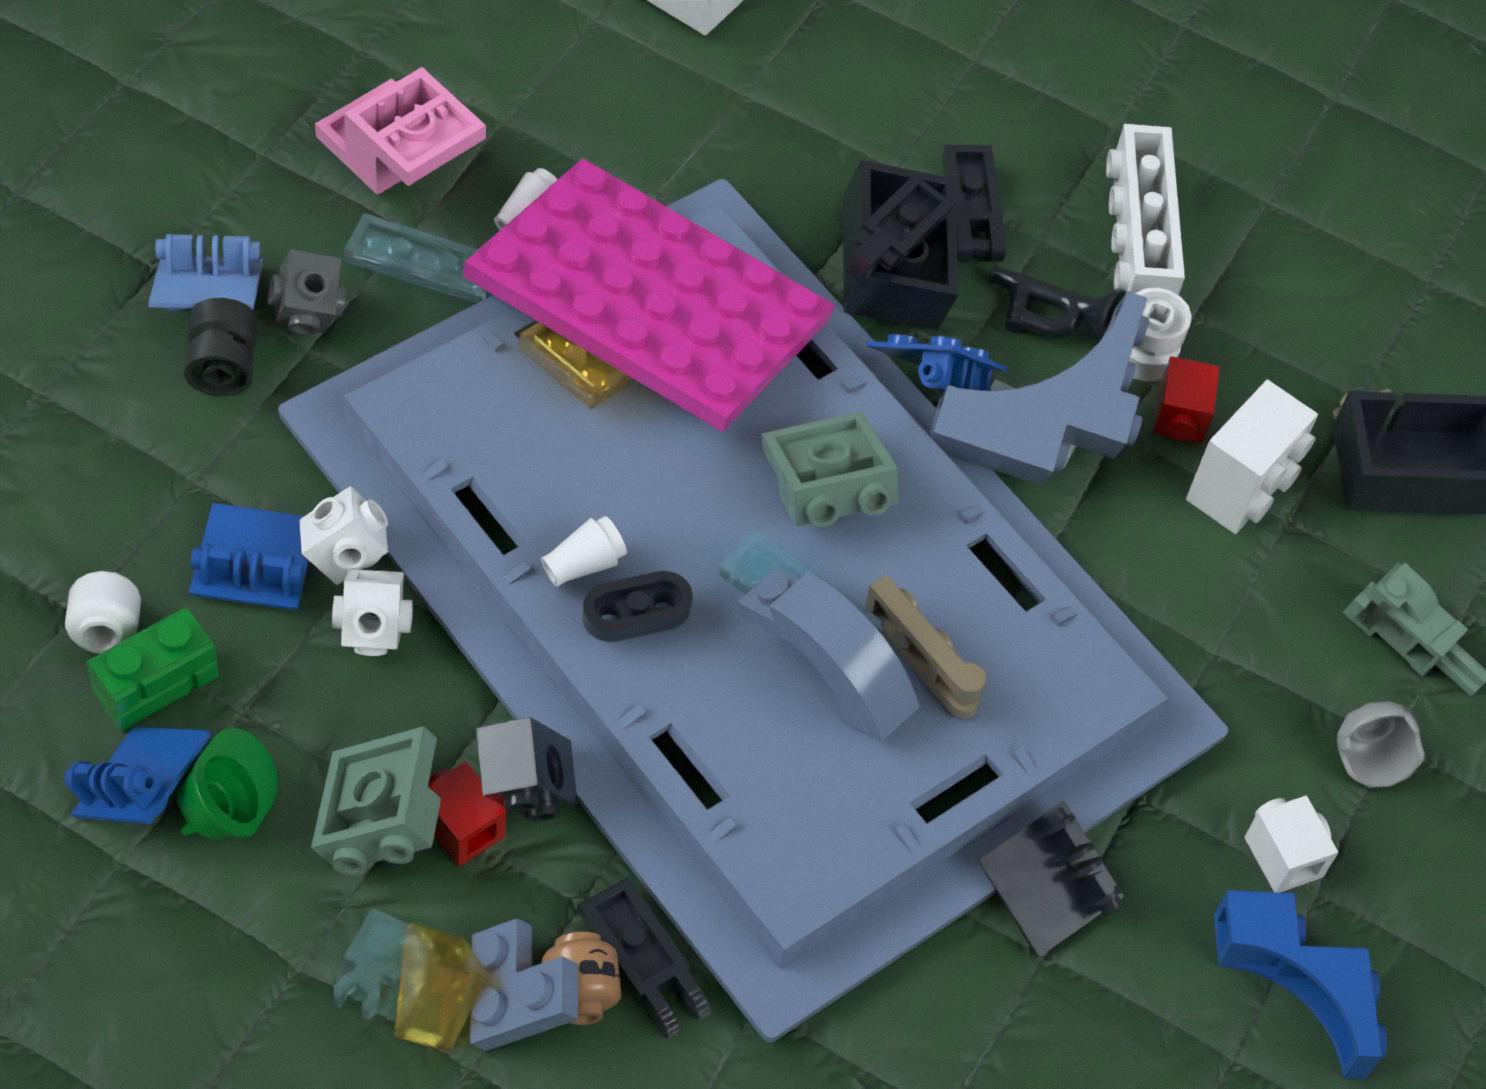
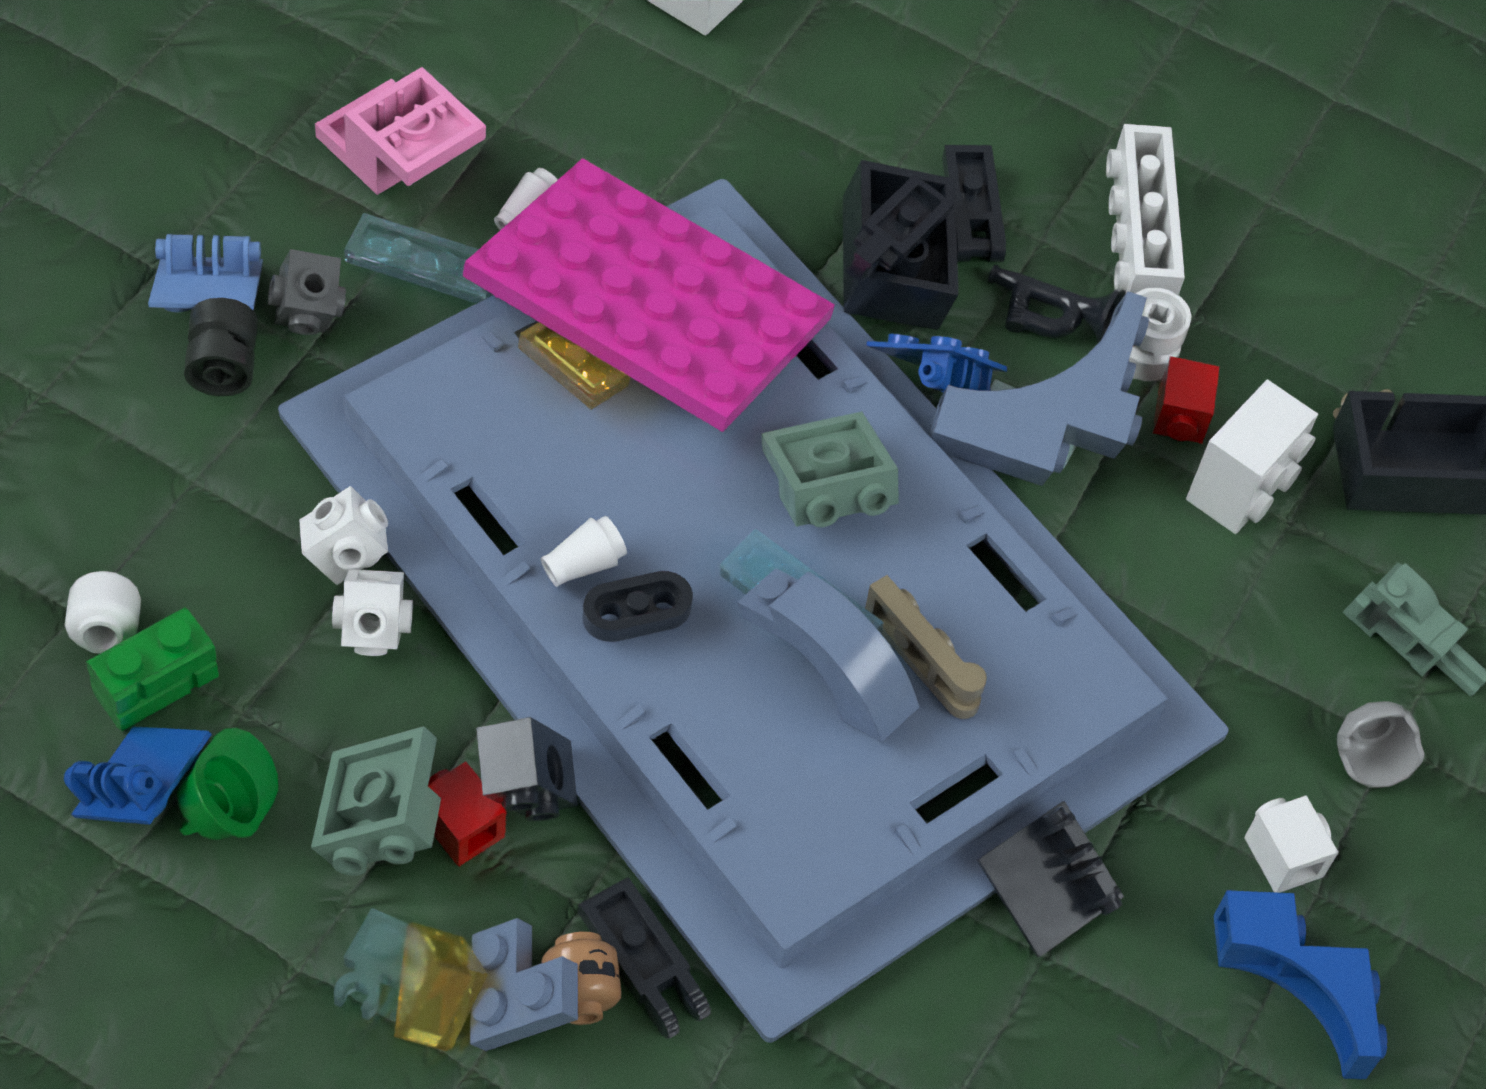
blue hinge [189,503,309,611] -> none

